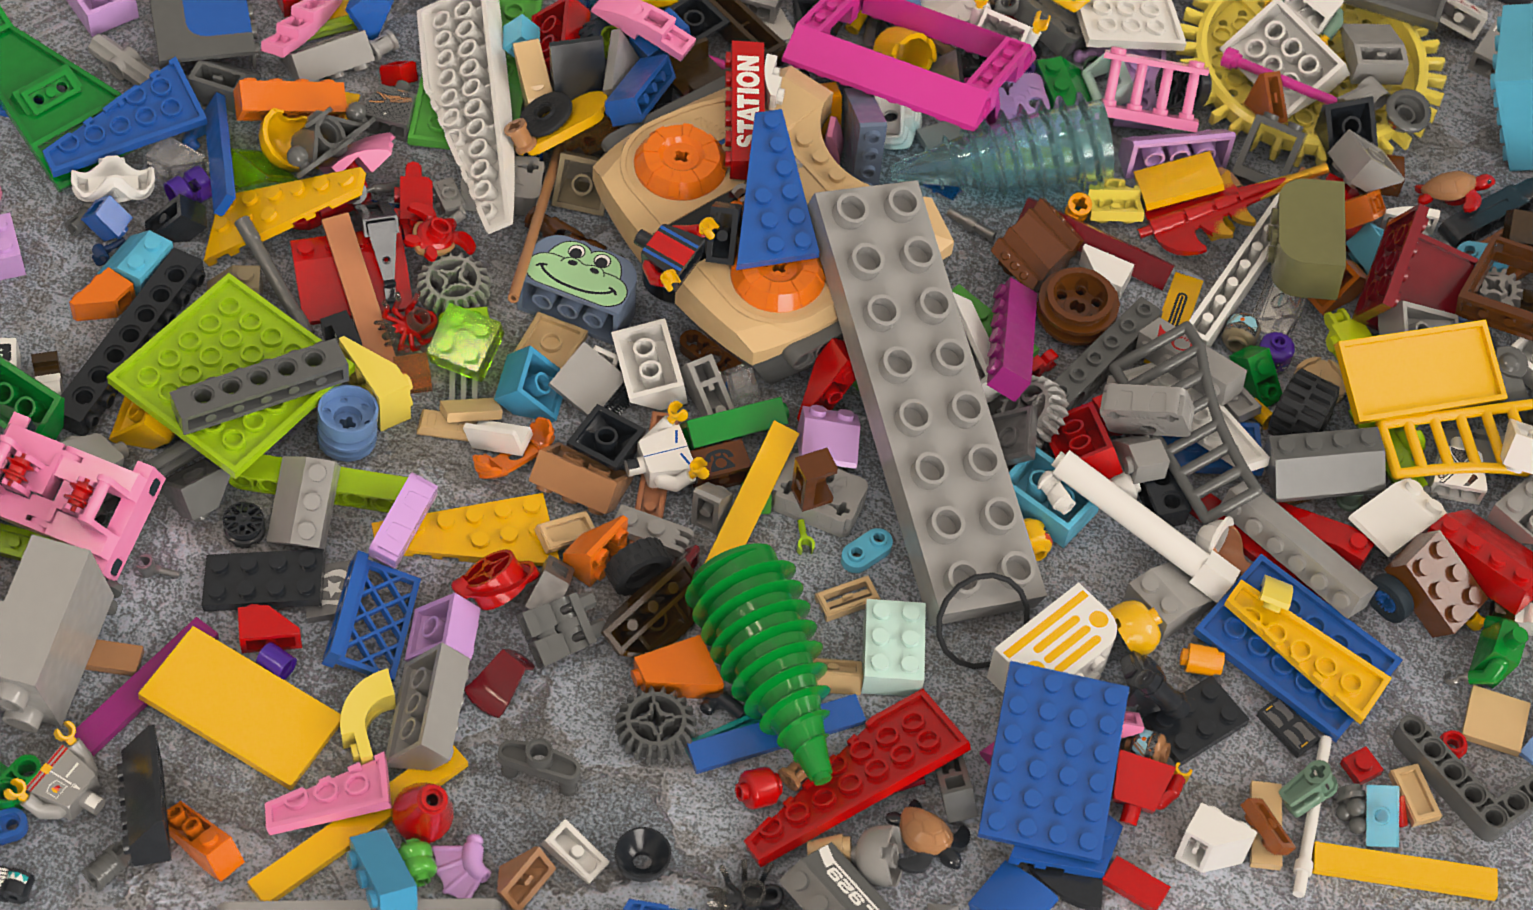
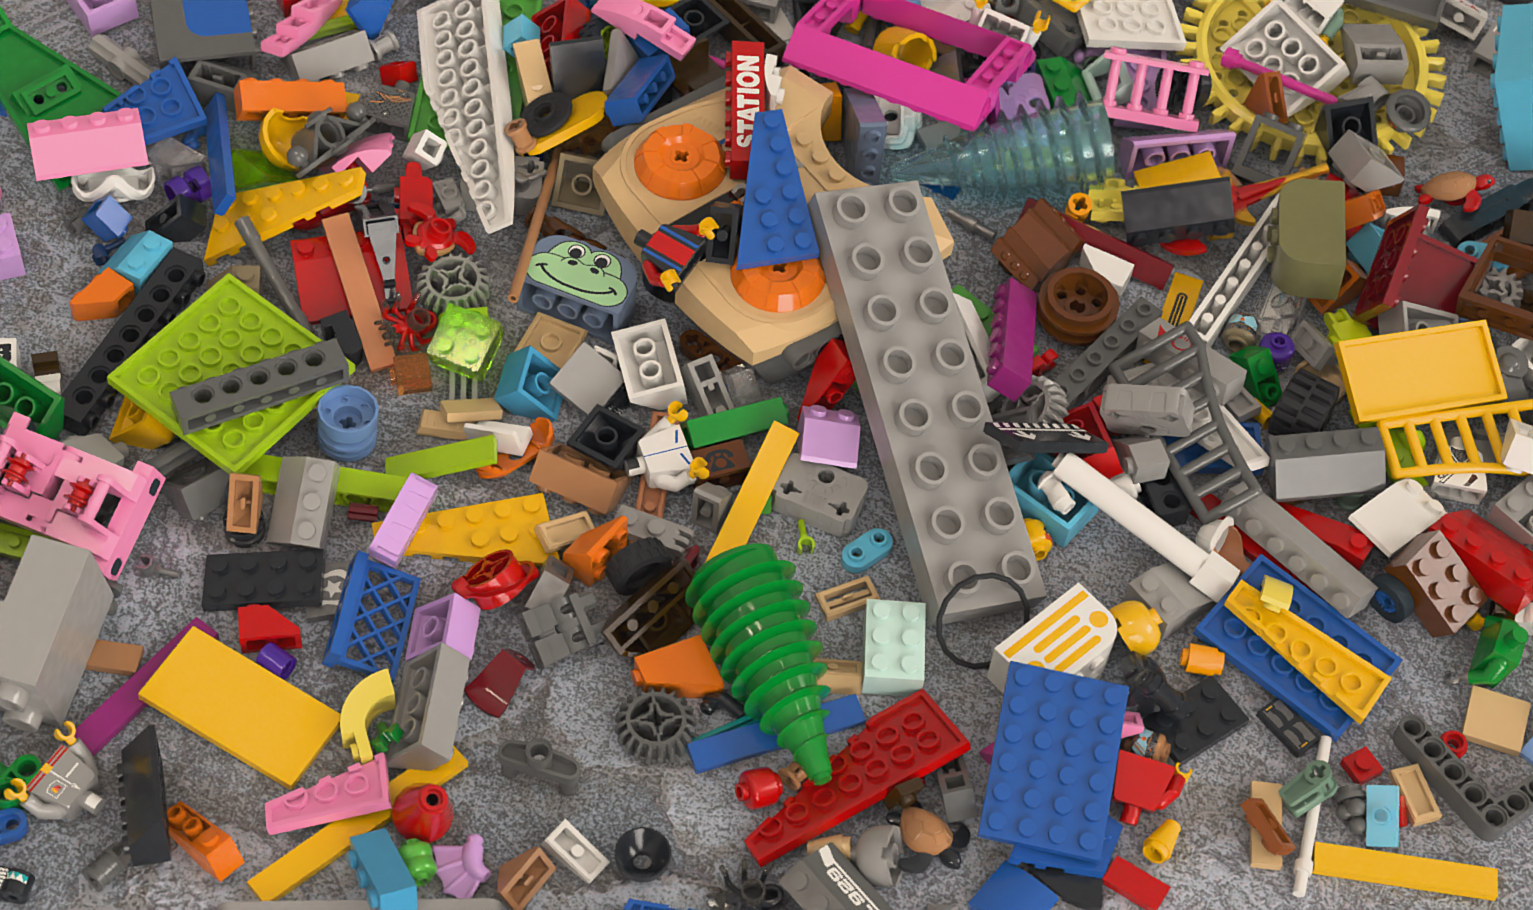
light yellow slope [339,336,413,432] -> none
reddish brown panel [791,447,838,512] -> none
bright pink slope [824,116,843,165] -> none
white slope [1175,803,1257,873] -> none
none -> bright pink slope [27,108,148,181]
none -> medium nougat slope [226,472,264,534]
none -> dark red piece [347,502,379,523]
none -> green bar [369,722,404,753]
none -> lime tile [385,434,497,479]
none -> white brick [402,129,448,170]
none -> flat silver hand [515,169,548,192]
none -> dark brown plate [883,776,925,810]
none -> black tile [983,422,1109,454]
none -> black slope [1121,176,1235,247]
none -> yellow cone [1142,819,1181,864]
none -> light grey hinge [1291,319,1338,371]

